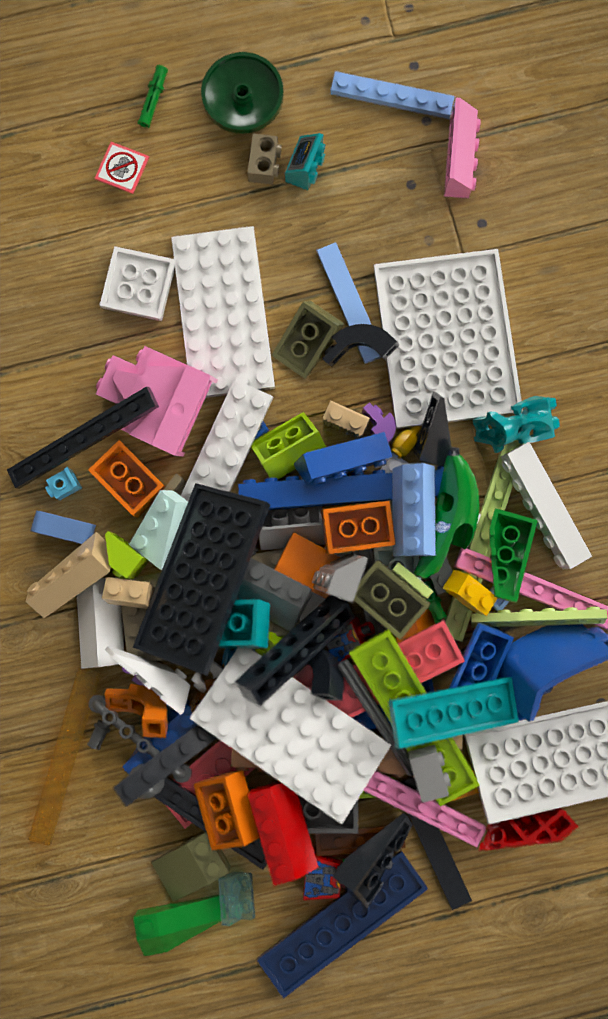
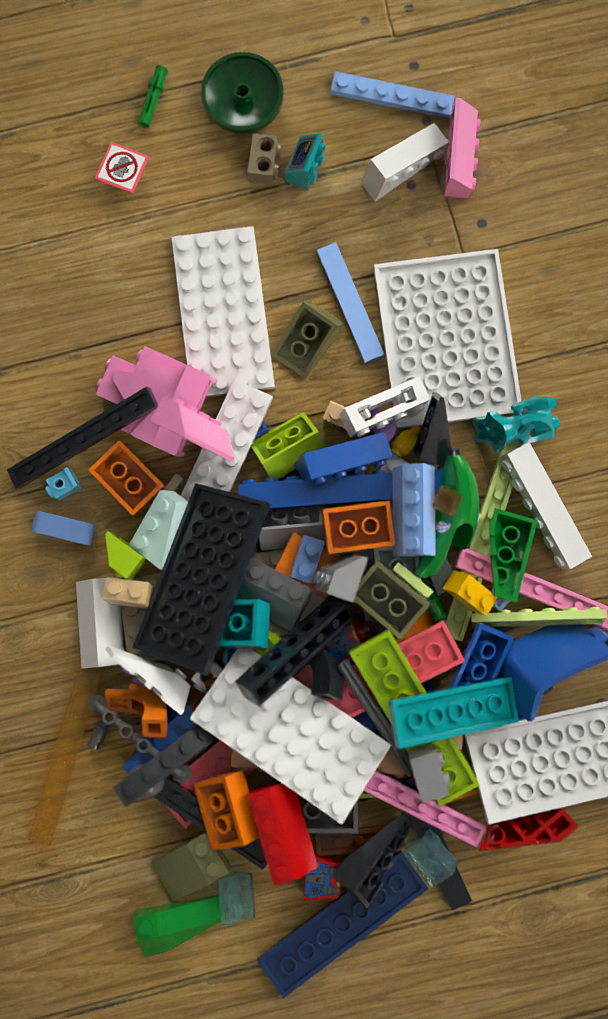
tan wedge [26,532,111,618] -> none
white plate [100,247,176,321] -> none
black arch [322,324,400,367] -> none
none -> bright pink slope [151,396,234,462]
none -> medium blue plate [289,535,325,584]
none -> white brick [339,377,430,438]
none -> white wedge [361,123,449,202]
none -> clear light blue bracket [404,829,457,888]
none -> clear orange tile [432,486,462,516]

